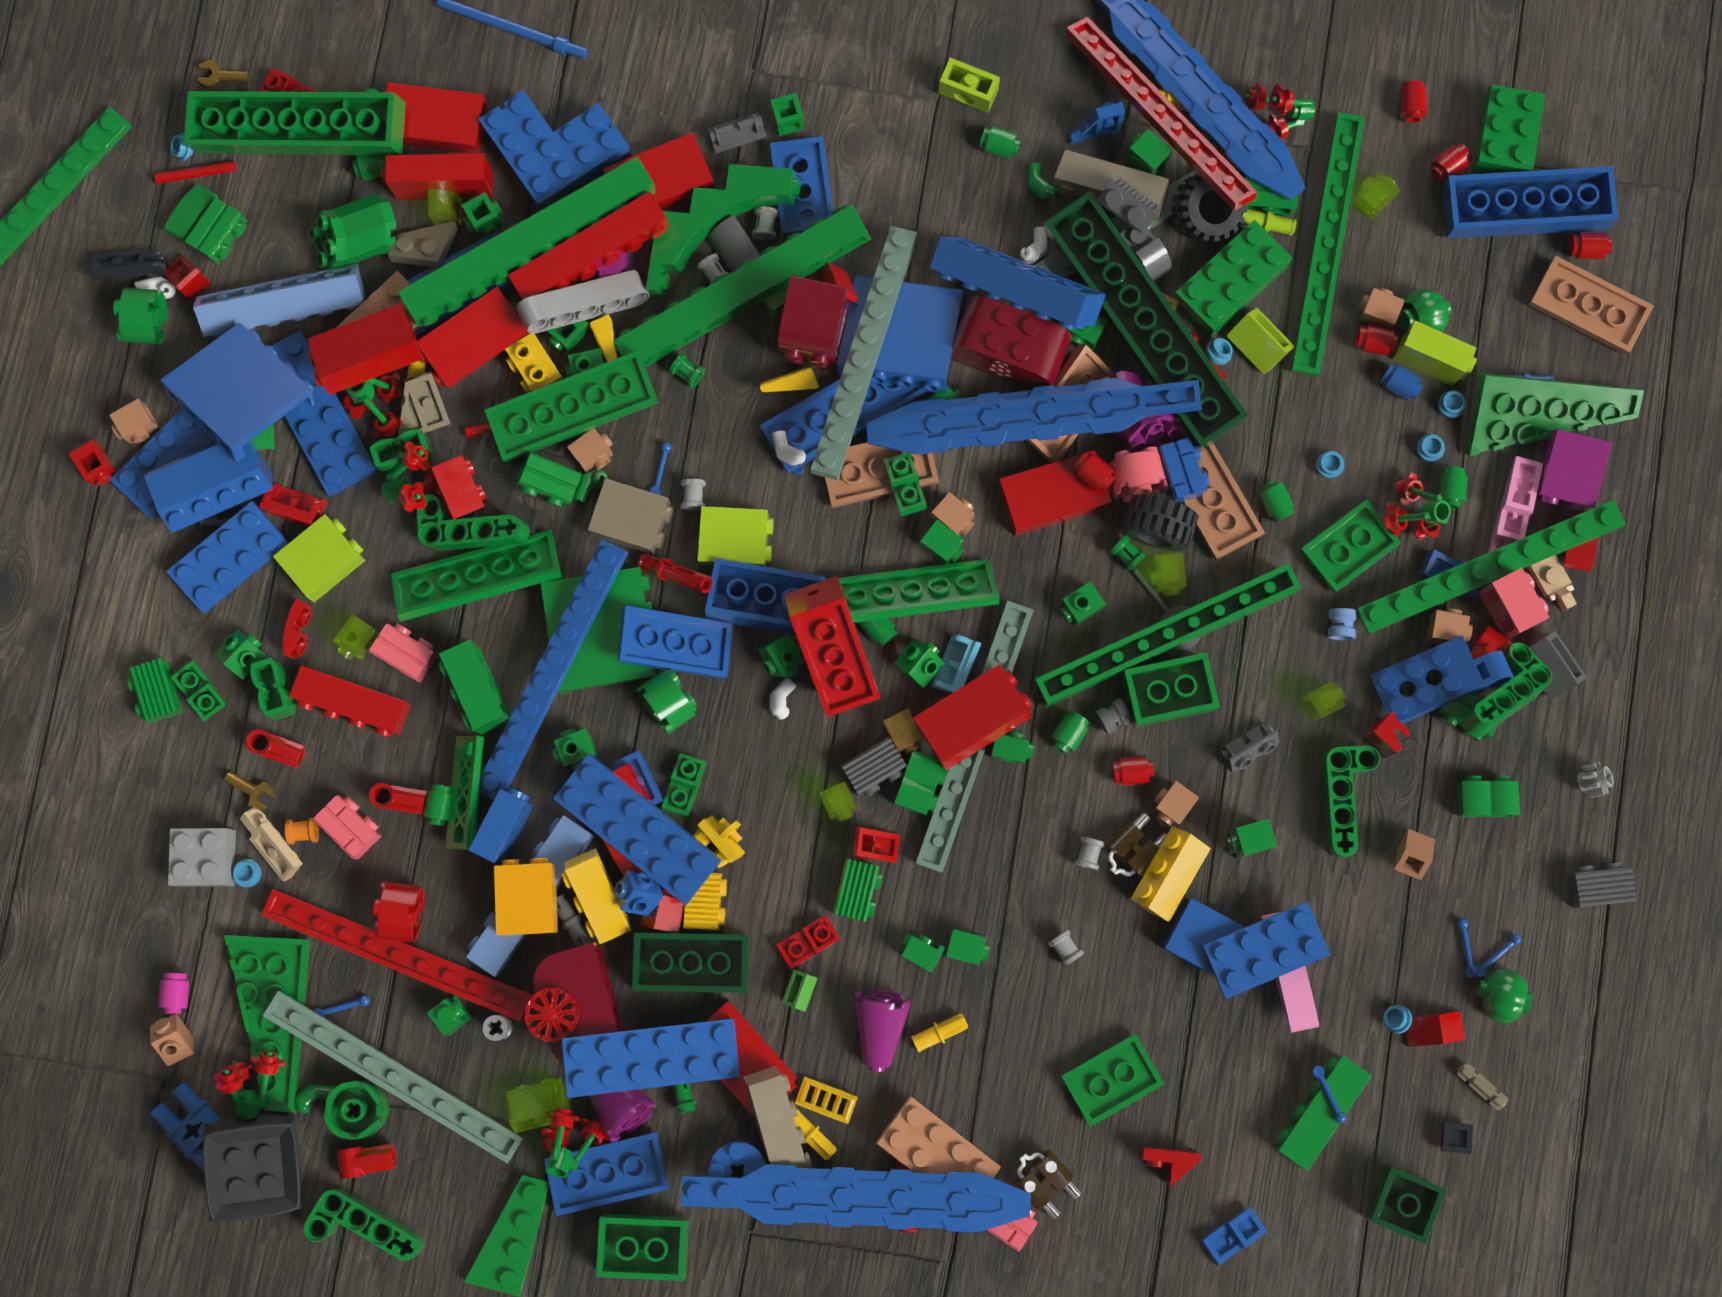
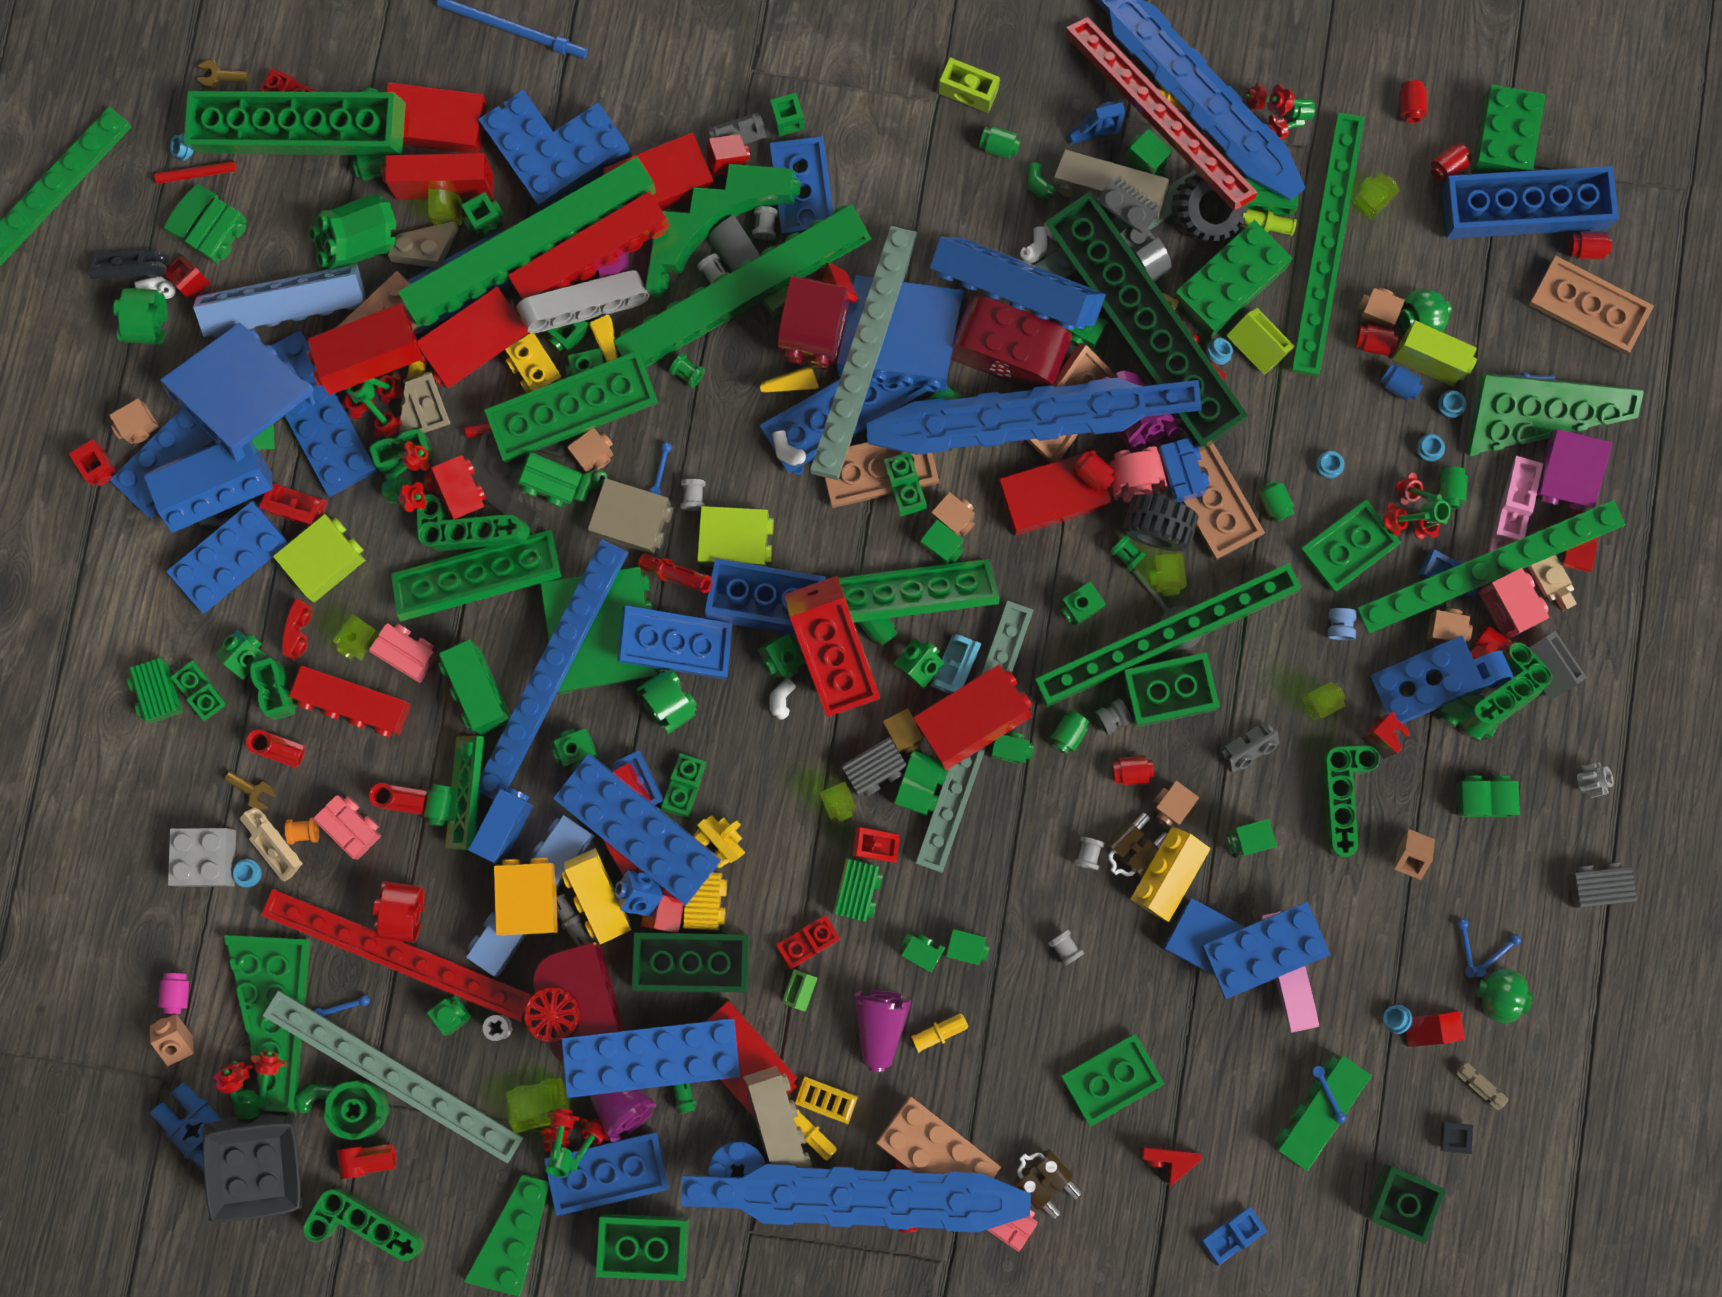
none -> brick [706,134,750,177]

